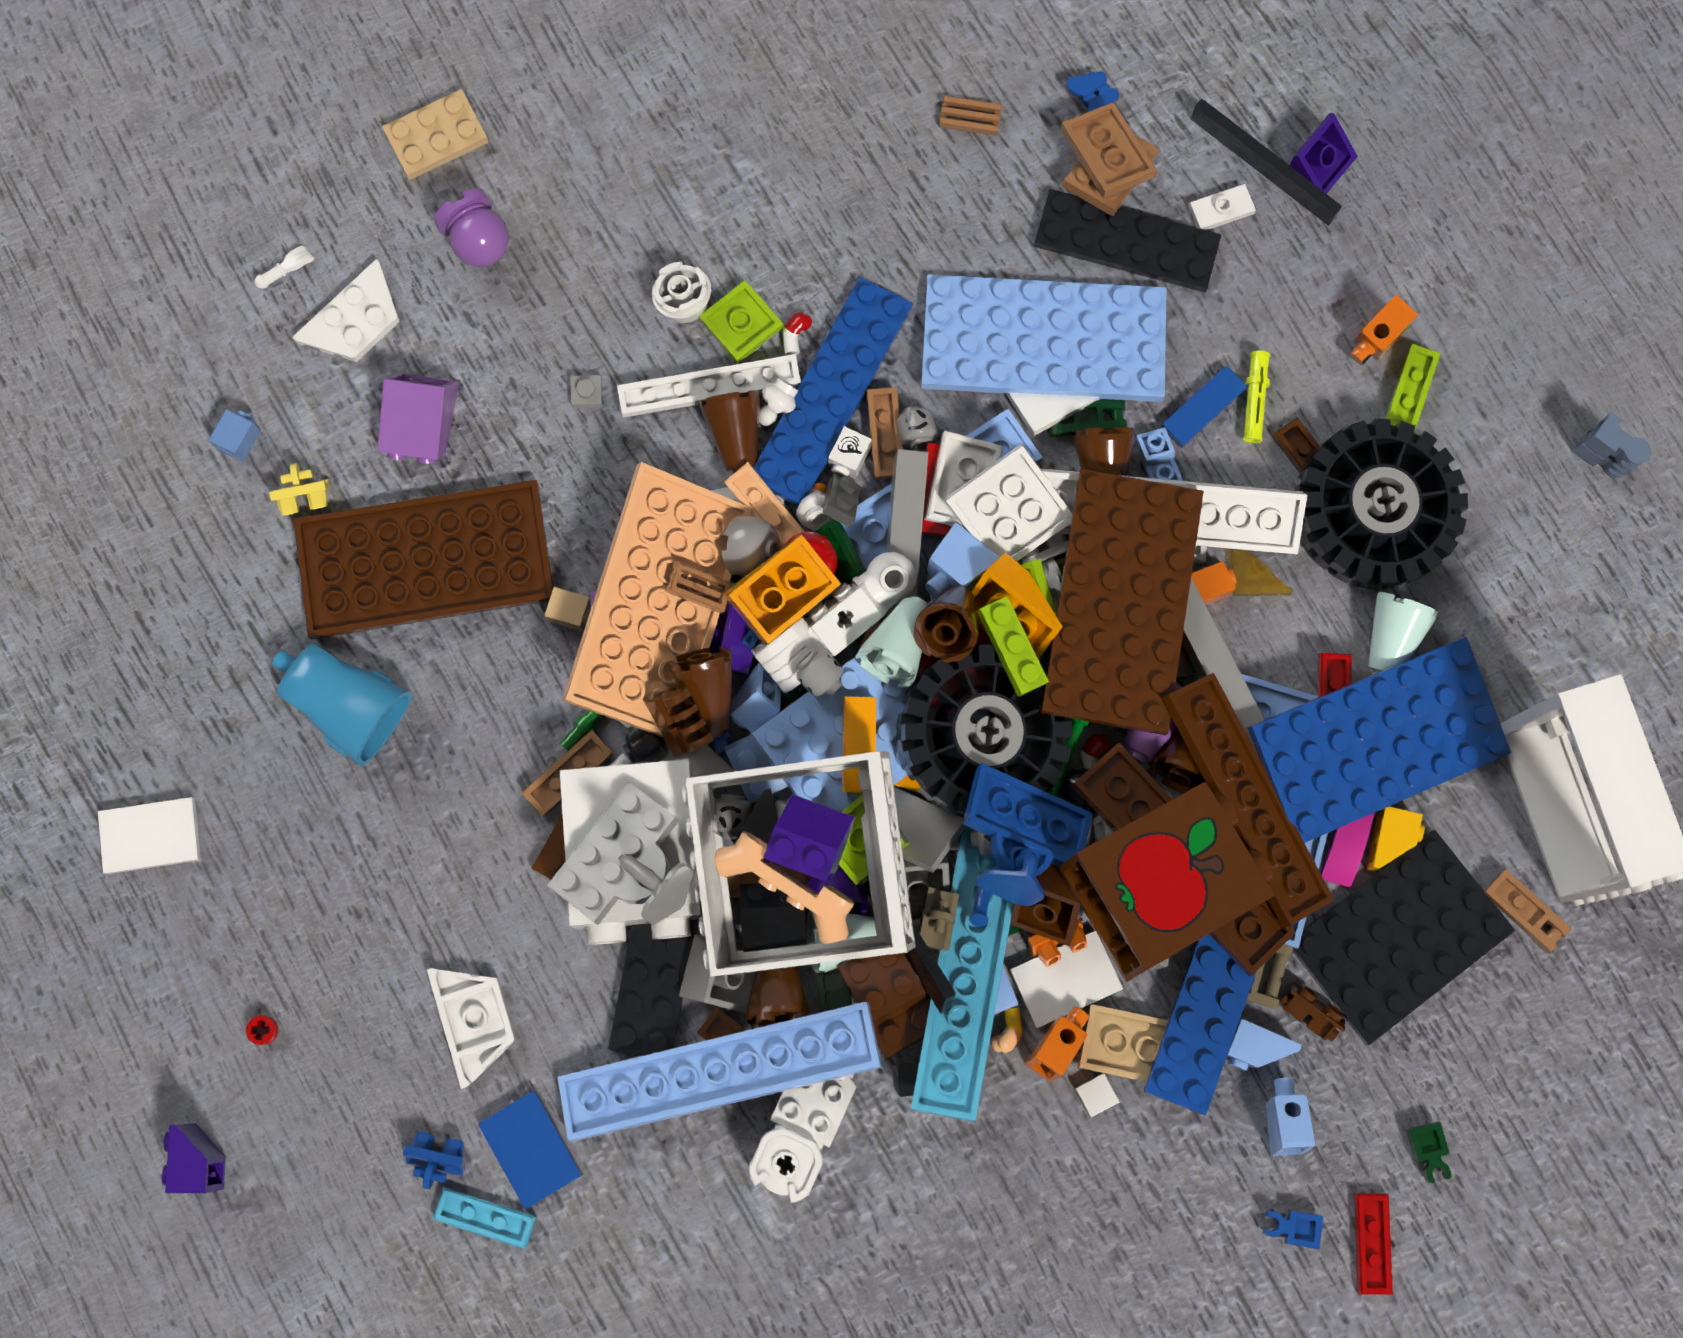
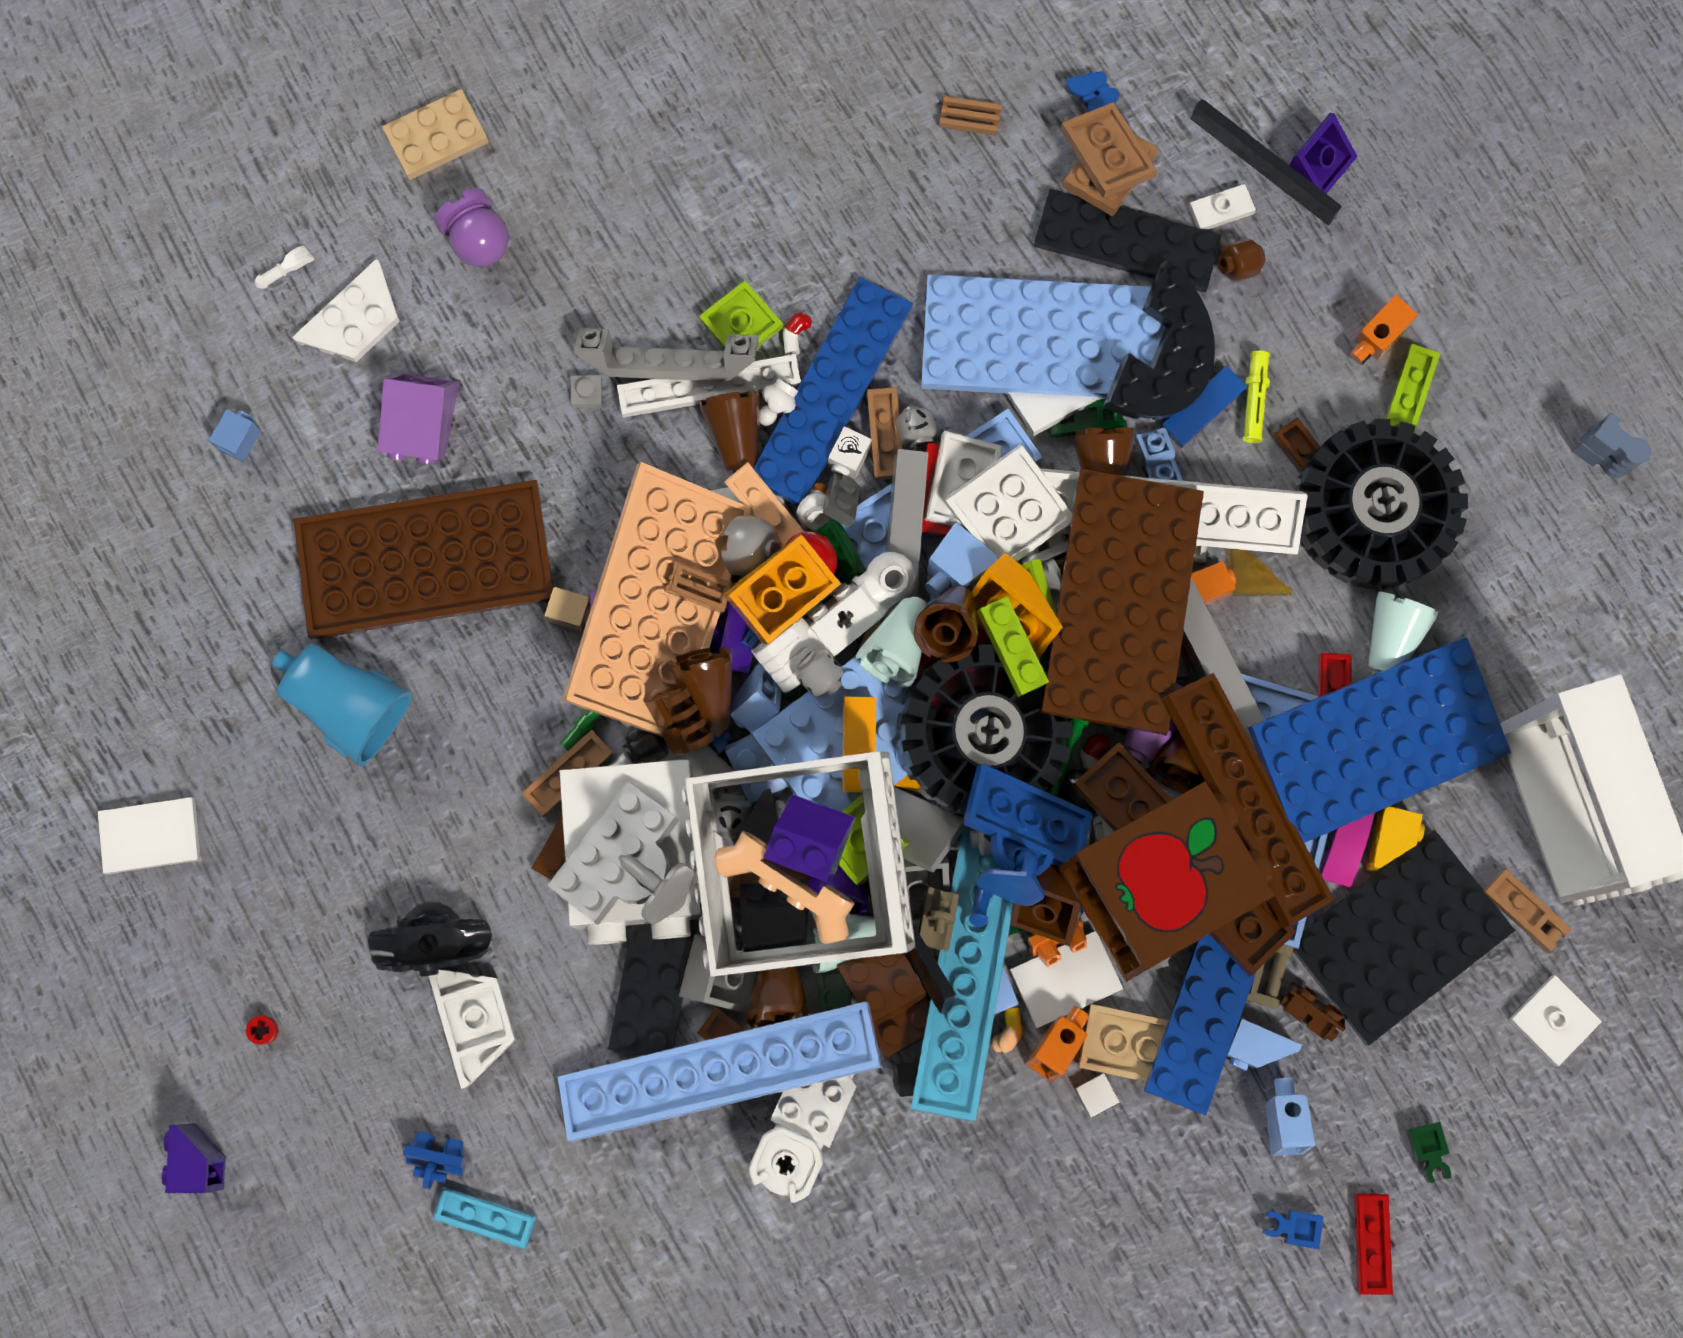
light yellow hips [269,463,331,516] -> none
blue tile [478,1090,583,1210] -> none
white cone [652,262,711,323] -> none
none -> black piece [368,902,492,977]
none -> light grey slope [574,328,759,382]
none -> black plate [1103,260,1215,420]
none -> reddish brown head [1218,239,1266,281]
none -> white plate [1509,975,1602,1066]

